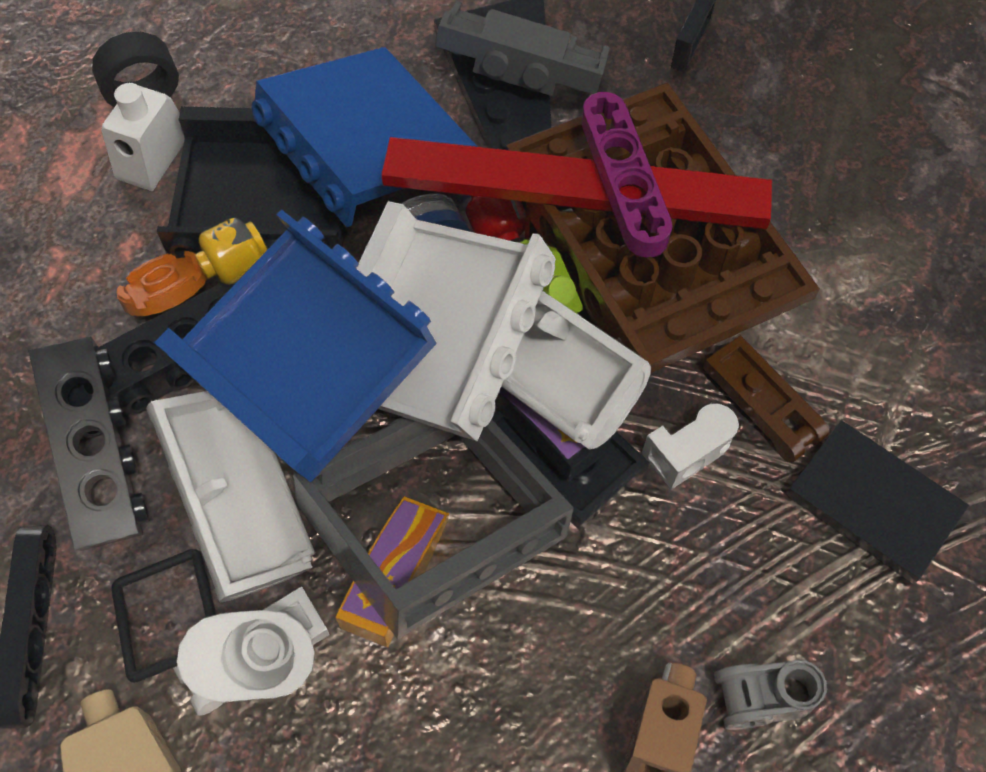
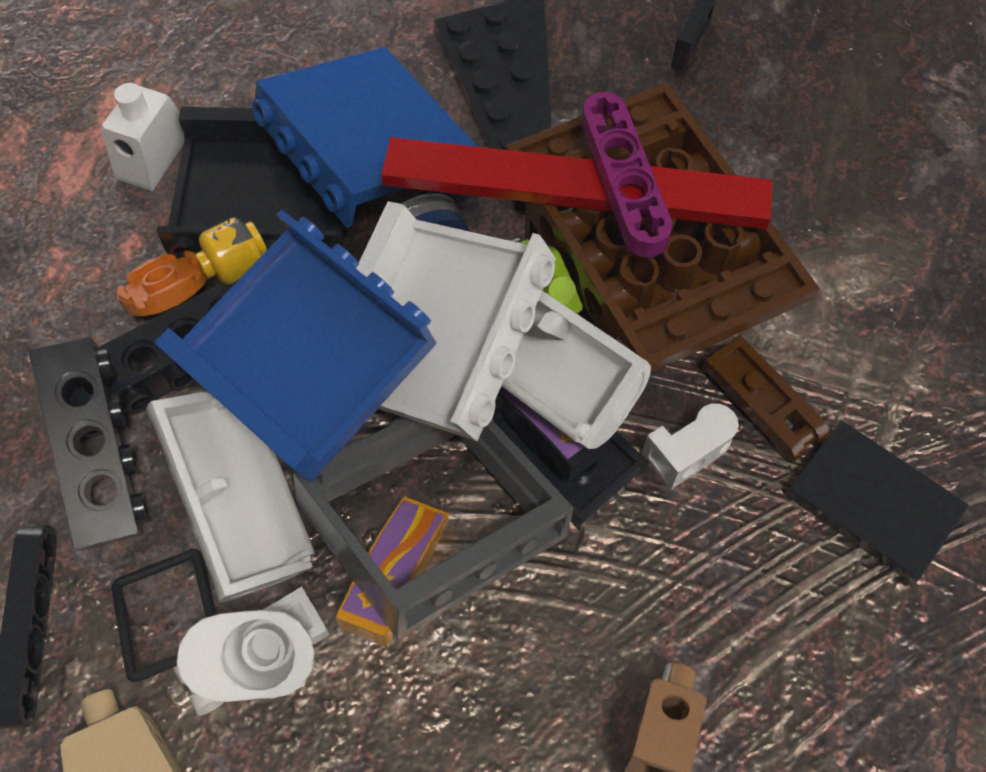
black tyre [92,31,179,107] -> none
dark grey bracket [435,1,610,96] -> none
red head [465,195,526,241] -> none
light grey piece [714,660,827,730] -> none

